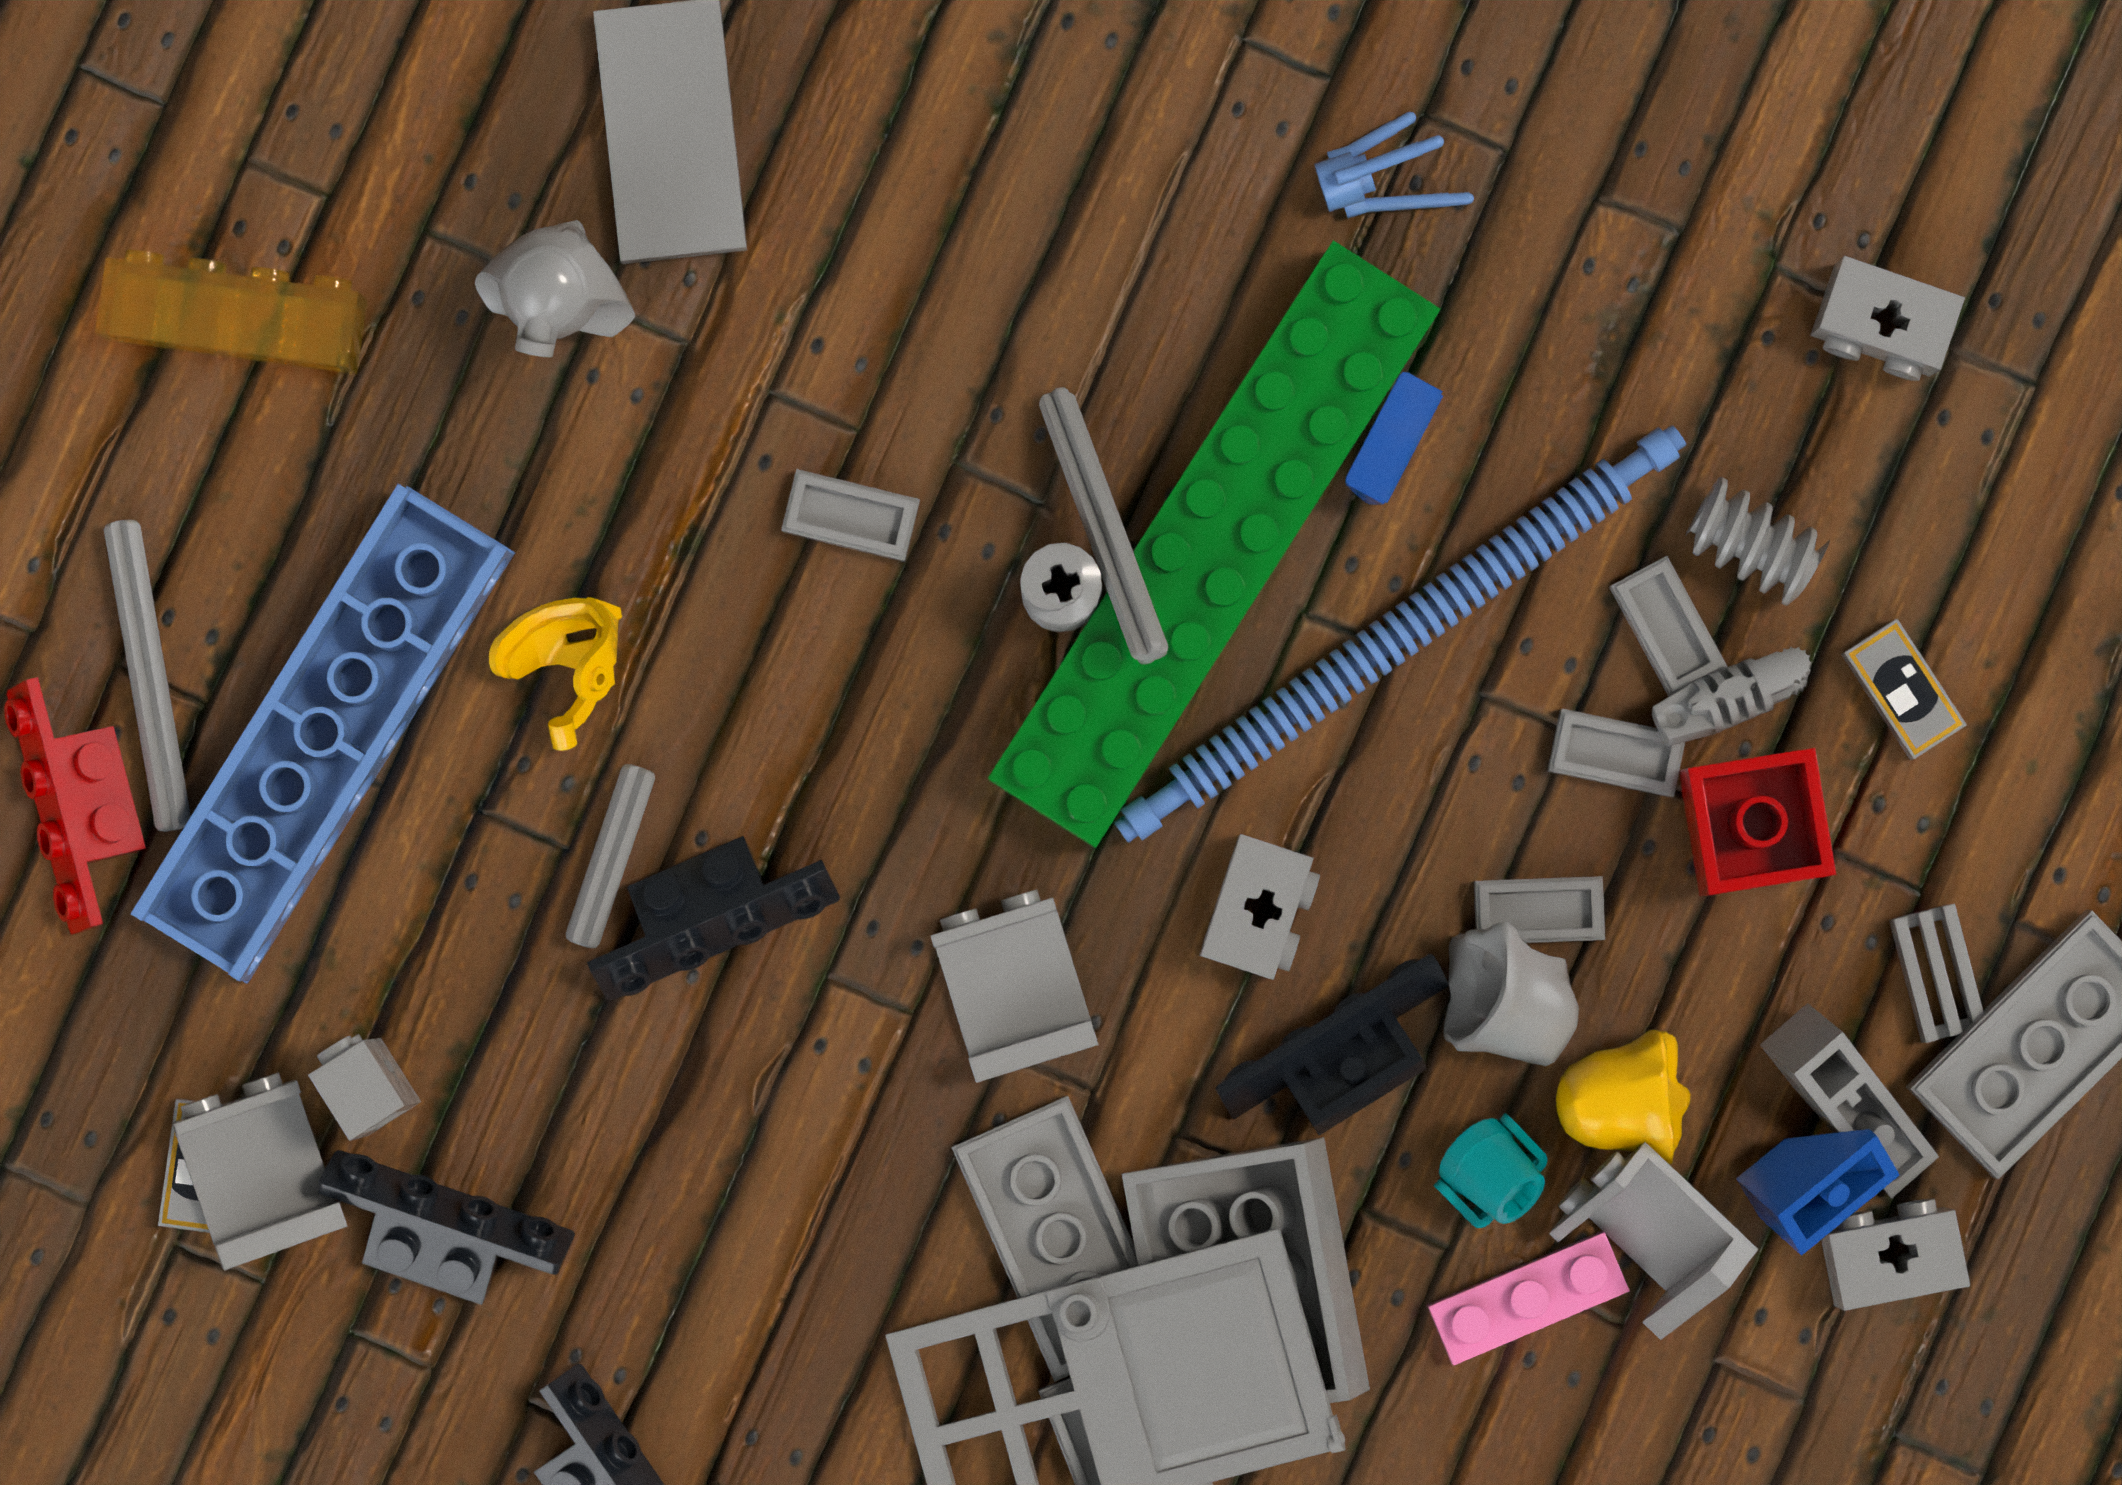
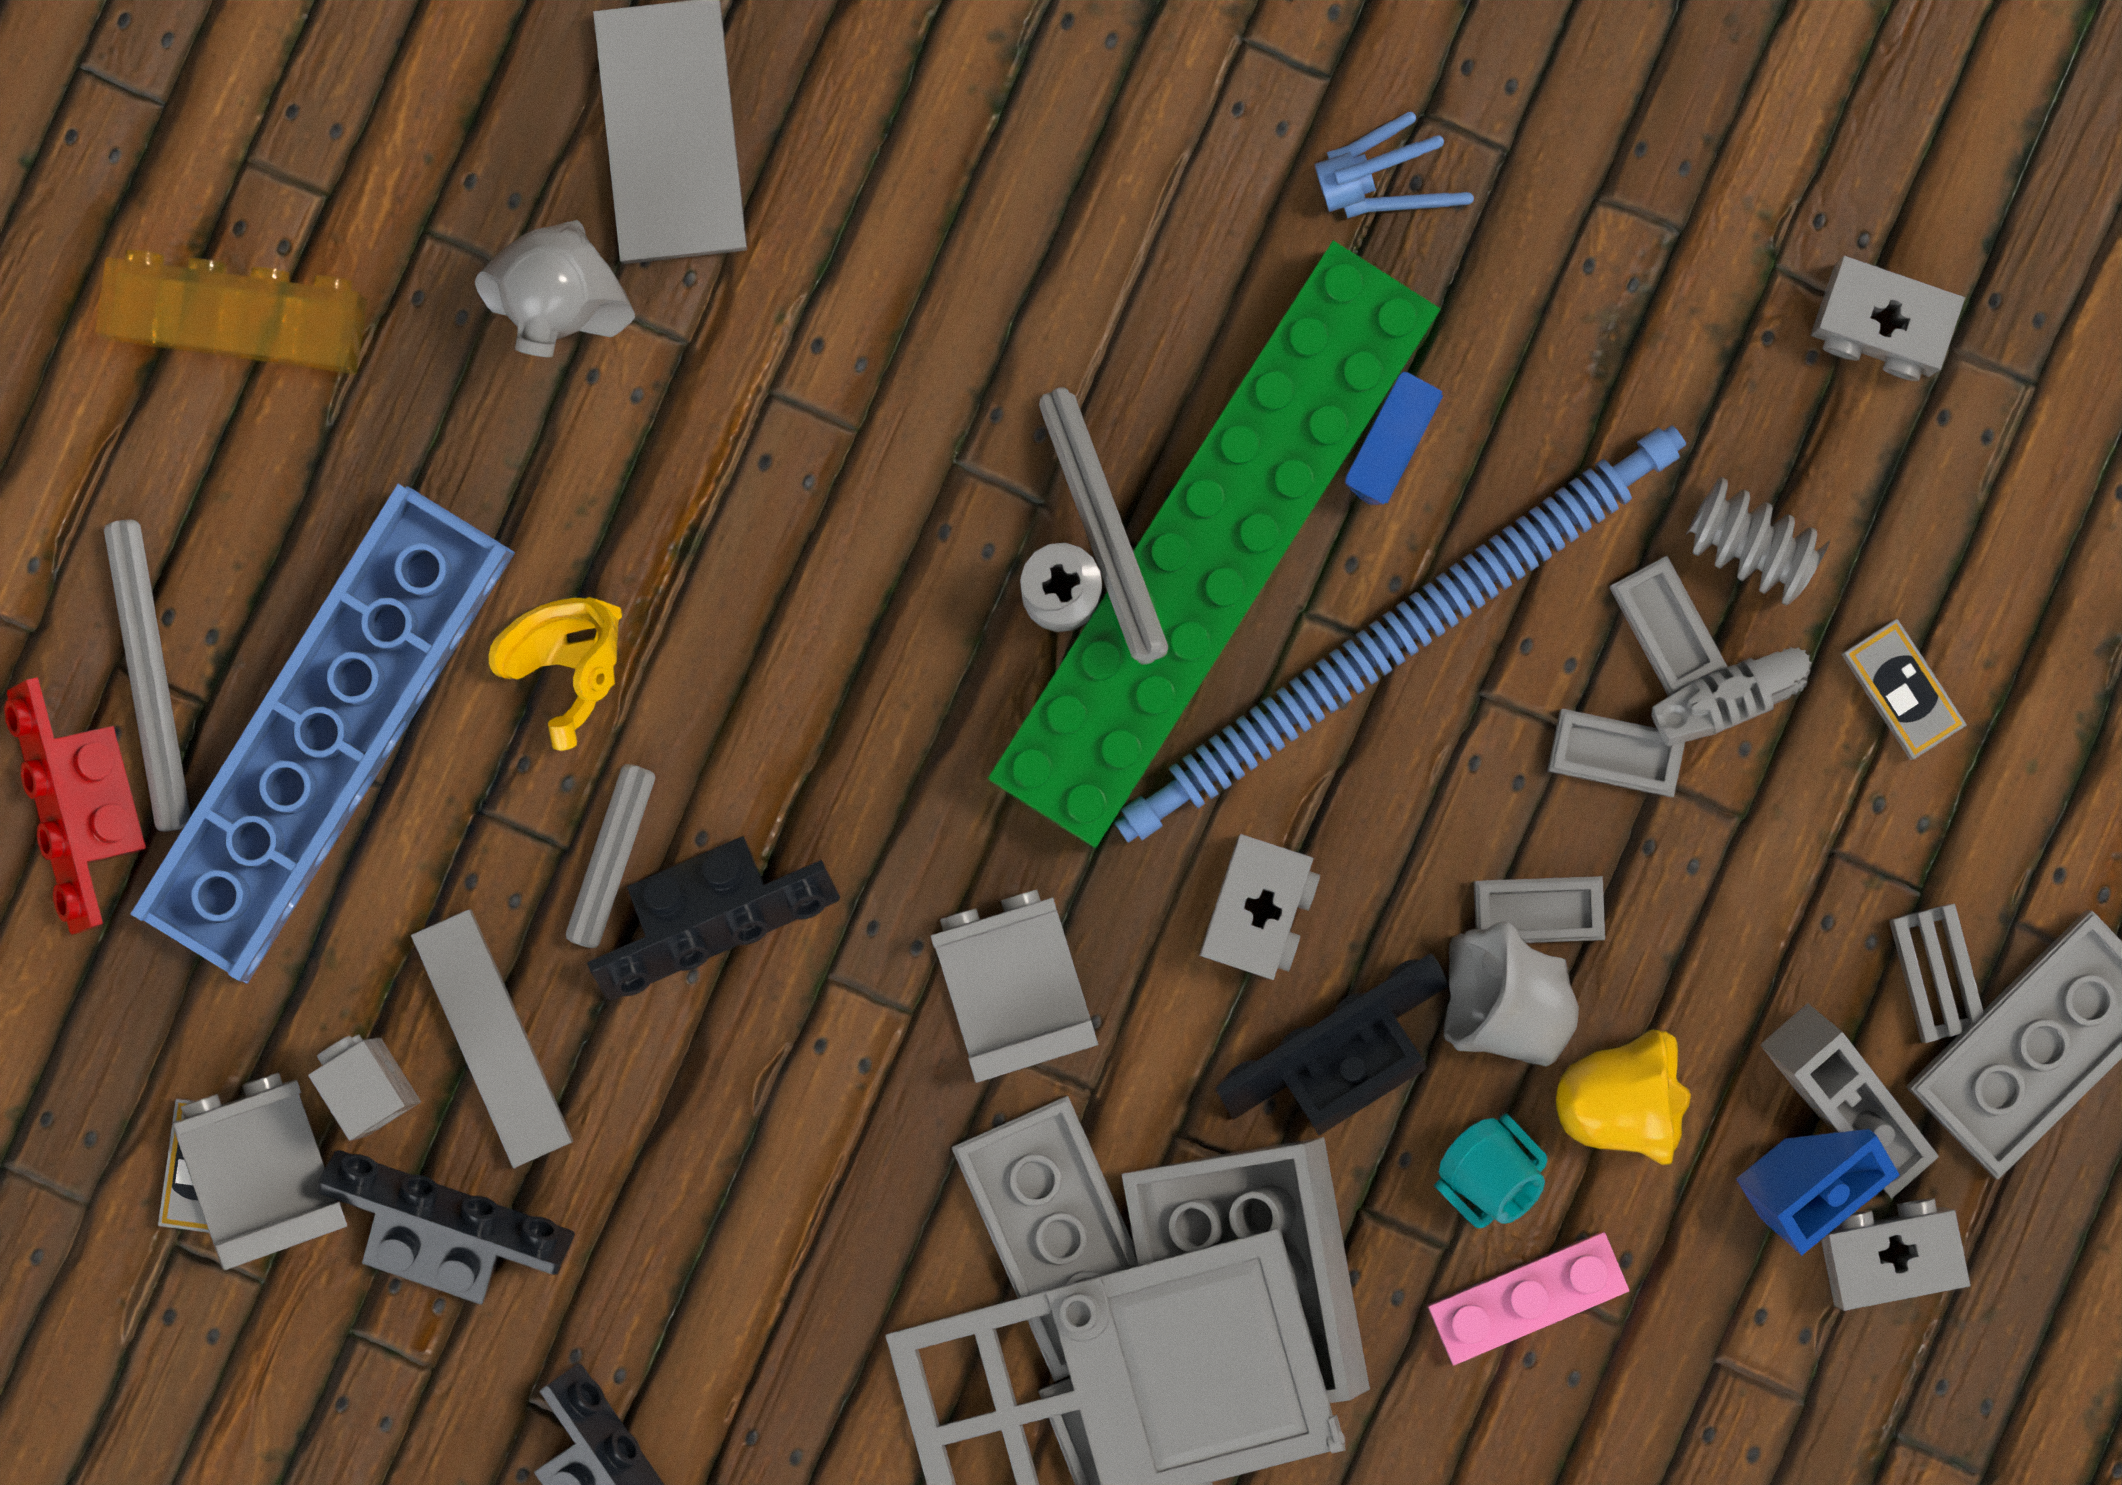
light grey tile [781,469,920,562] -> none
light grey panel [1549,1142,1758,1340] -> none
red brick [1679,748,1836,896] -> none
none -> light grey tile [411,909,574,1168]

